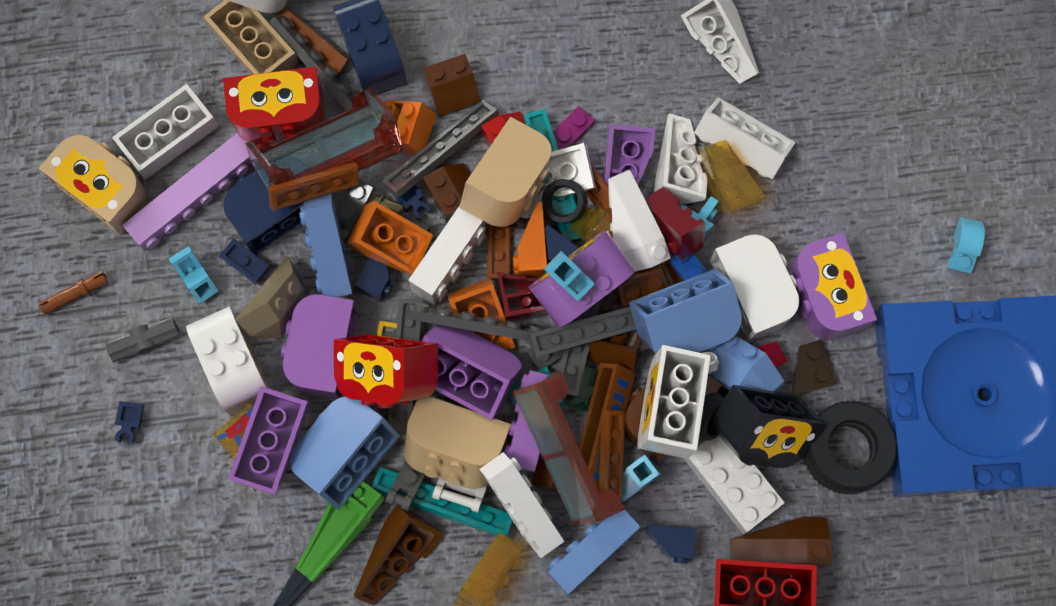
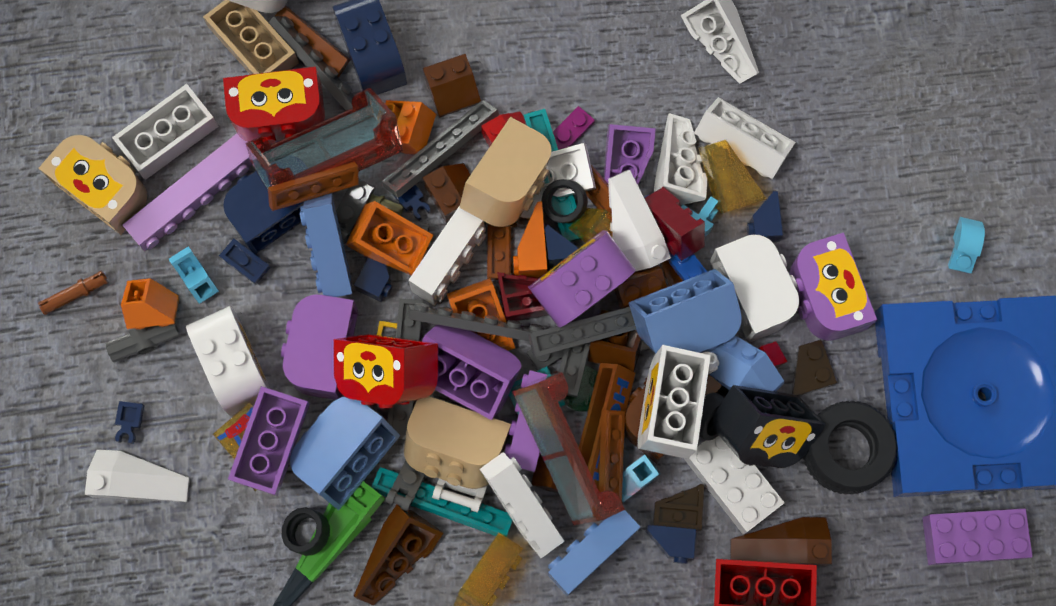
dark tan wedge [235,257,305,338] -> none
medium azure brick [544,251,595,301] -> none
none -> white wedge [85,450,190,502]
none -> orange slope [121,278,179,329]
none -> black tyre [281,507,330,556]
none -> dark brown wing [653,484,704,531]
none -> dark blue slope [747,191,783,242]
none -> medium lavender brick [922,509,1032,565]

